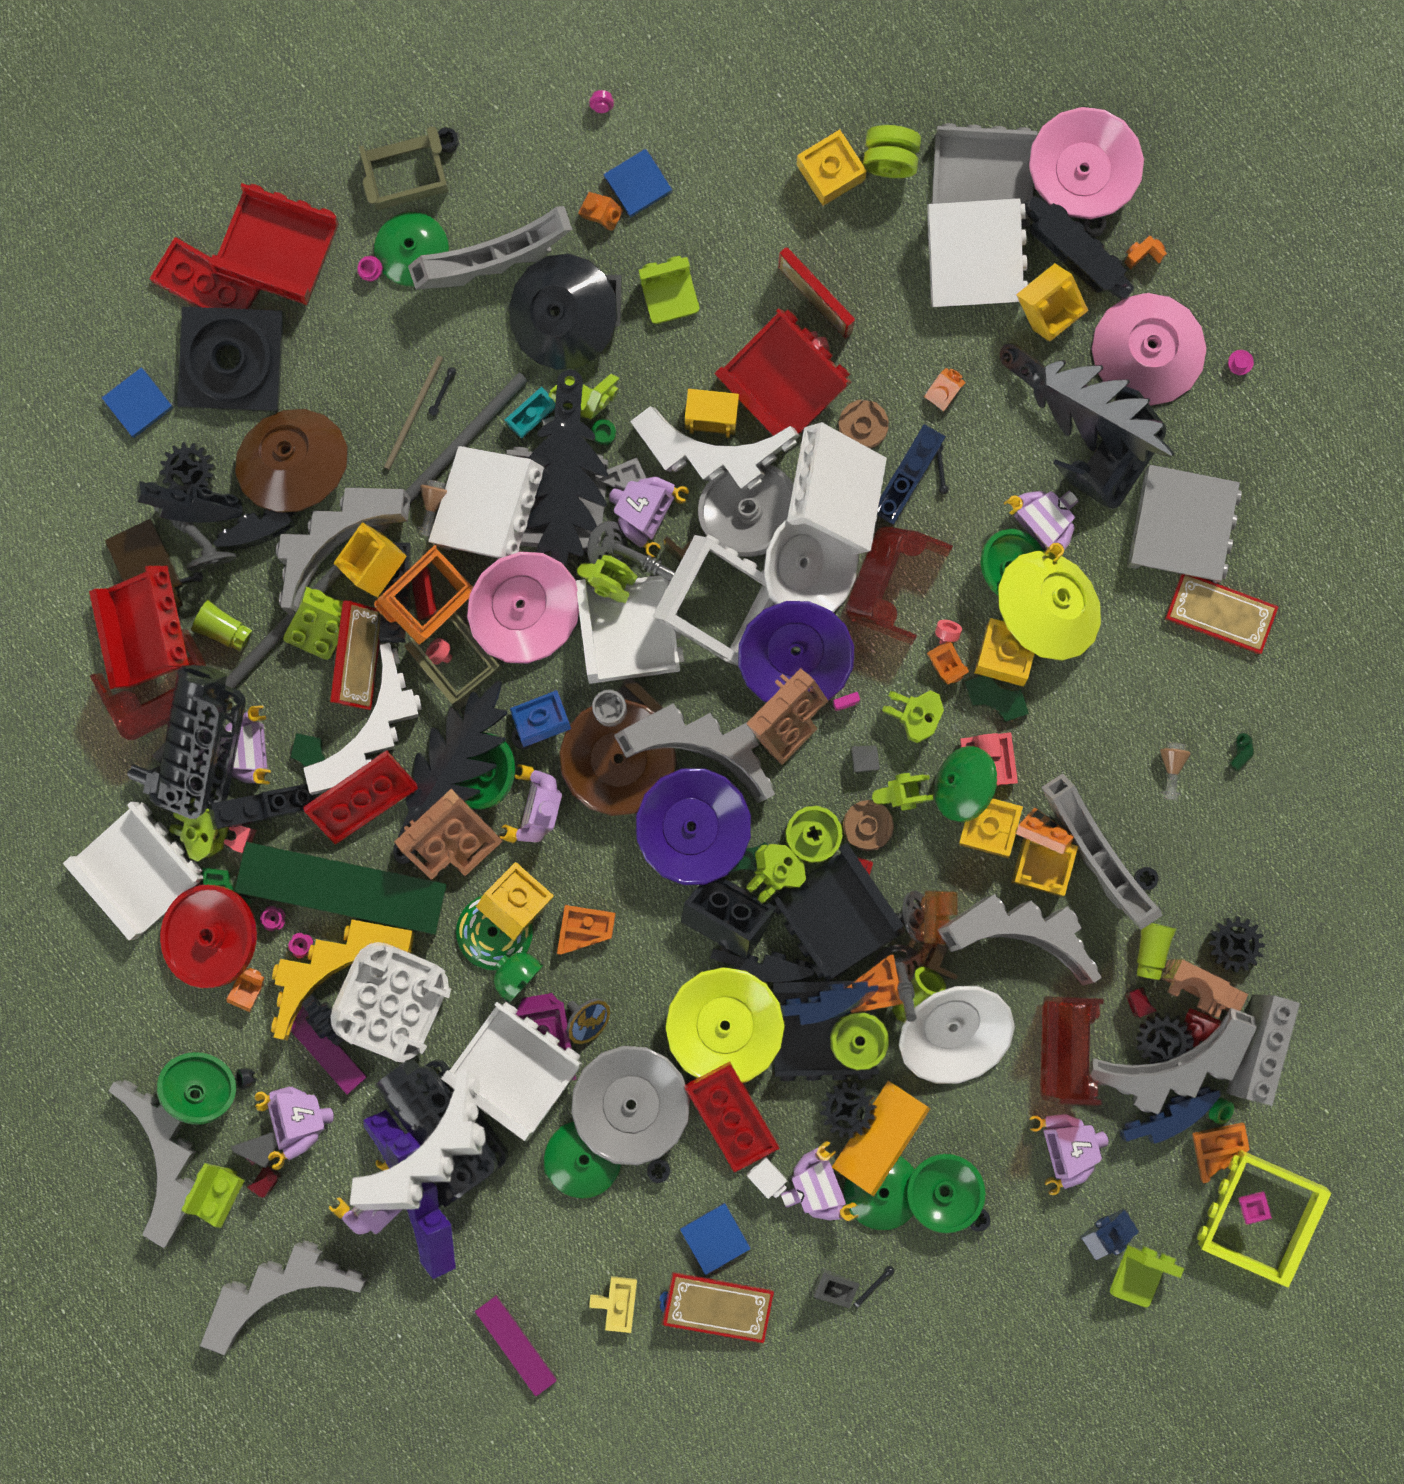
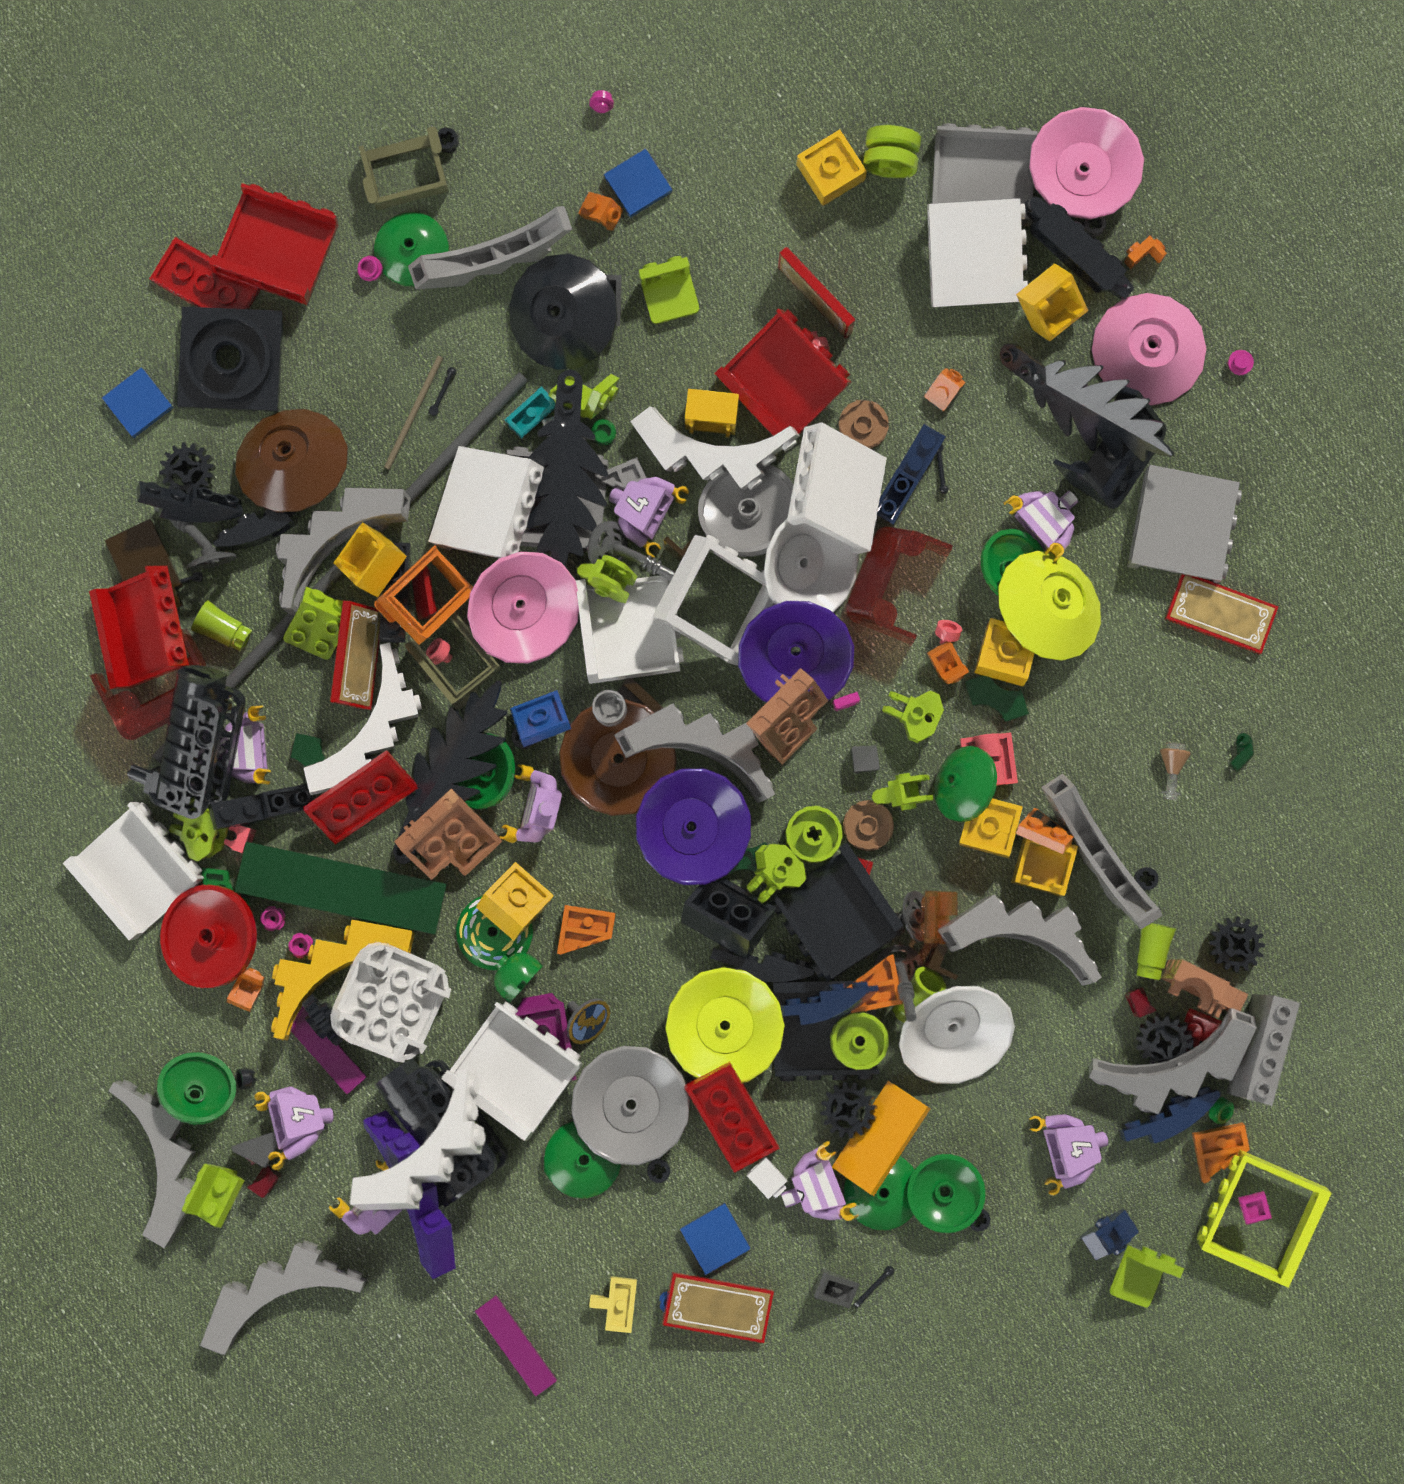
piece [416,479,447,537] -> none
clear red windscreen [1040,996,1104,1105] -> none

